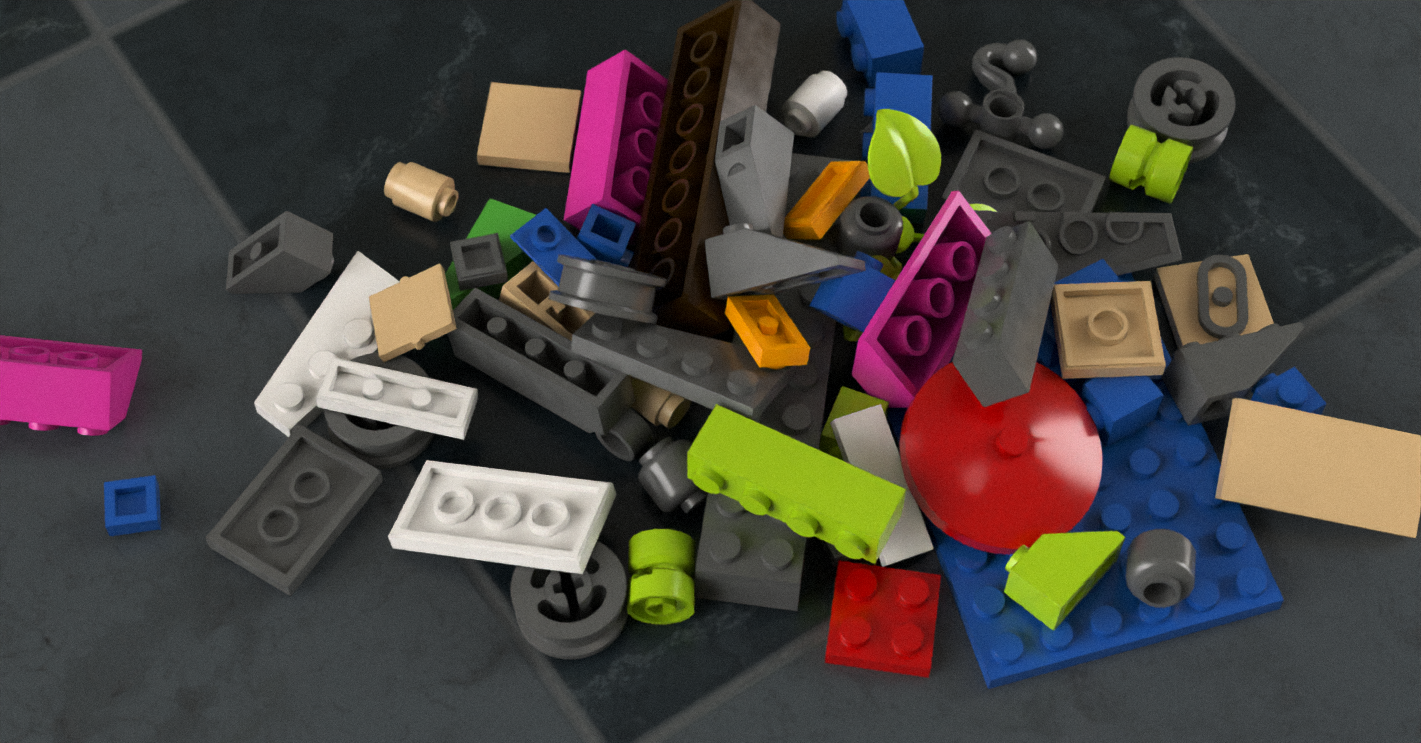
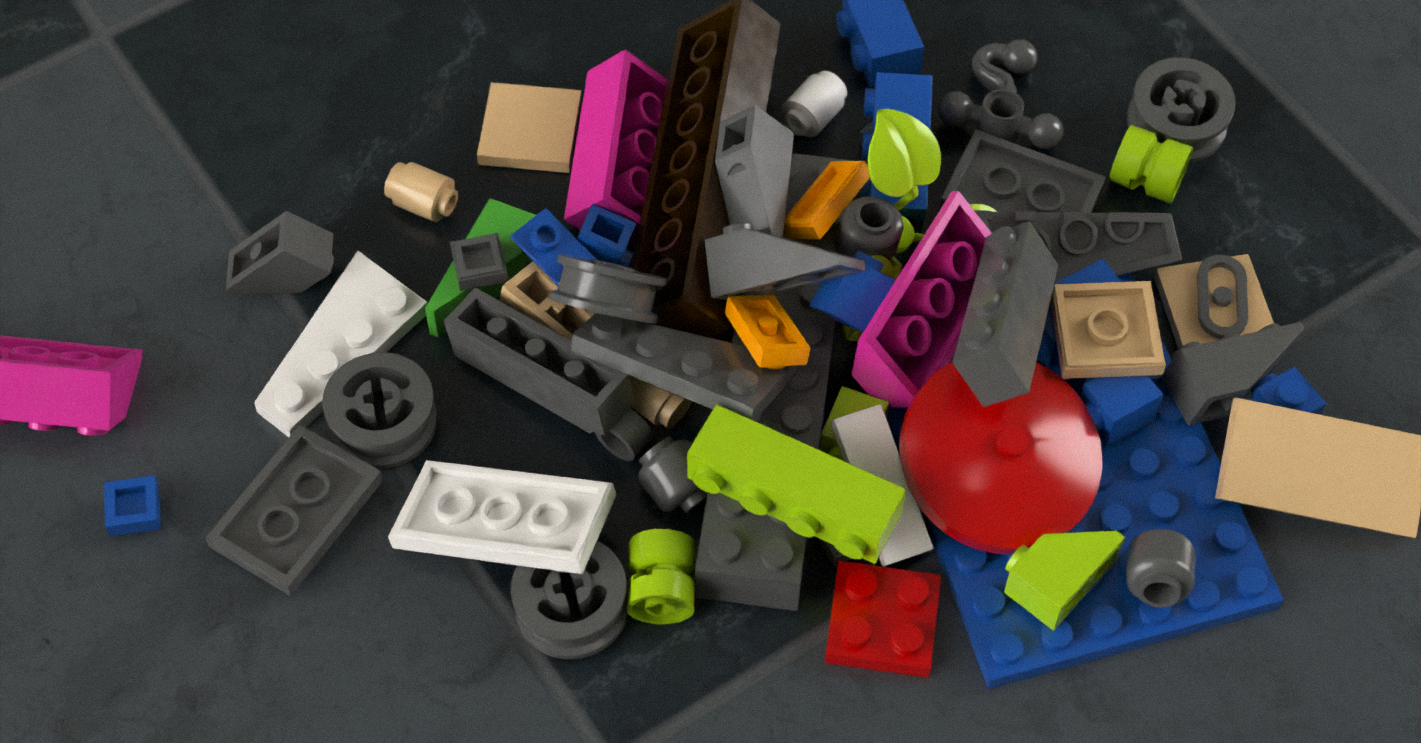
white tile [316,357,478,440] -> none
tan piece [369,263,457,362] -> none

